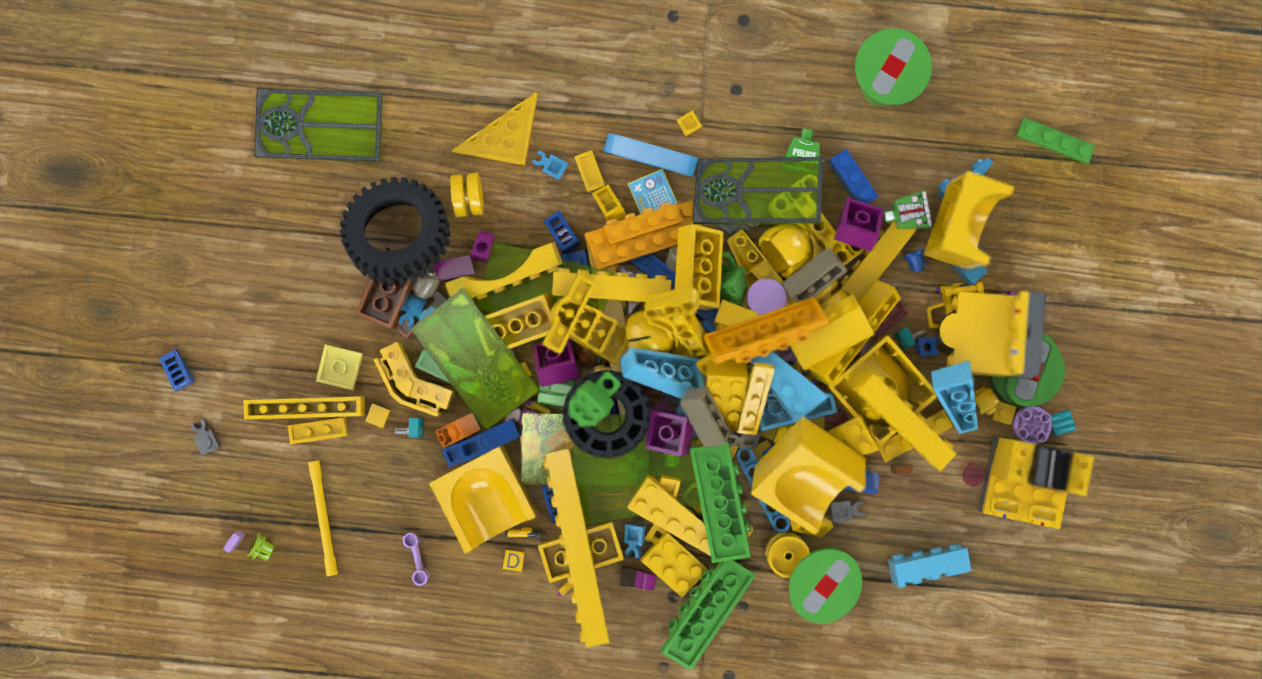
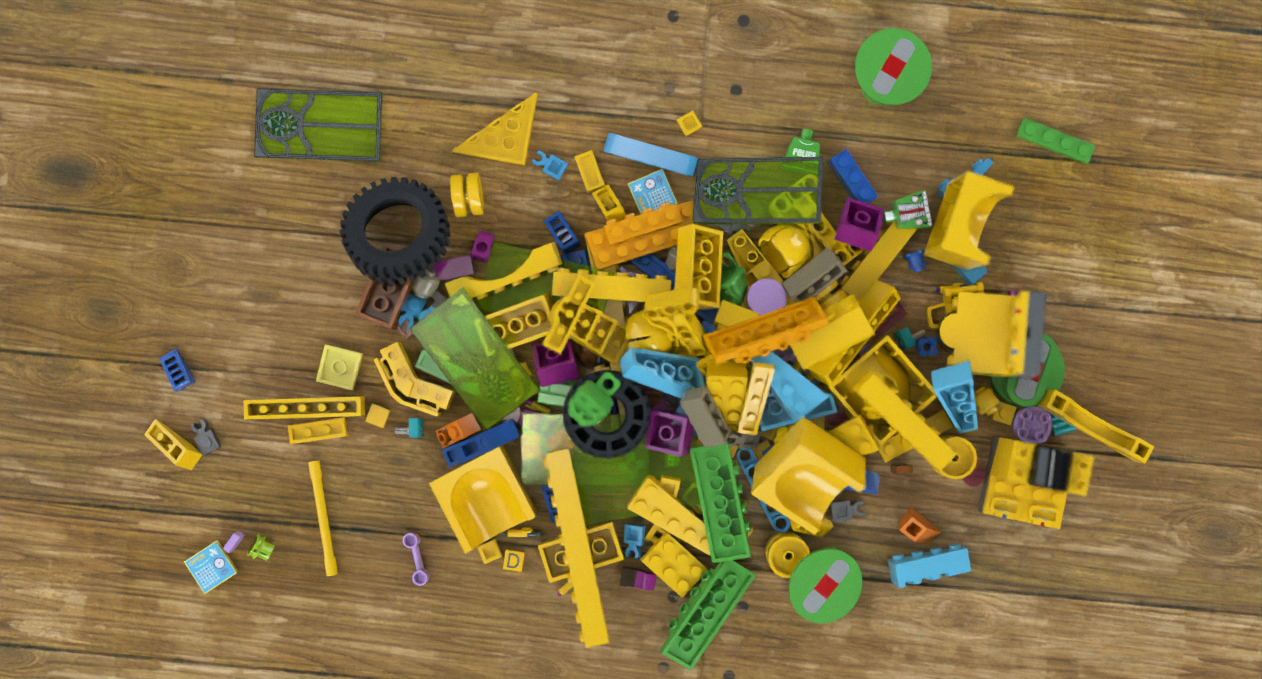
none -> yellow slope [144,419,203,470]
none -> medium azure tile [184,540,239,594]
none -> yellow tile [477,539,503,564]
none -> orange slope [898,507,941,545]
none -> yellow wheel [931,435,977,479]
none -> yellow arch [1038,389,1154,464]

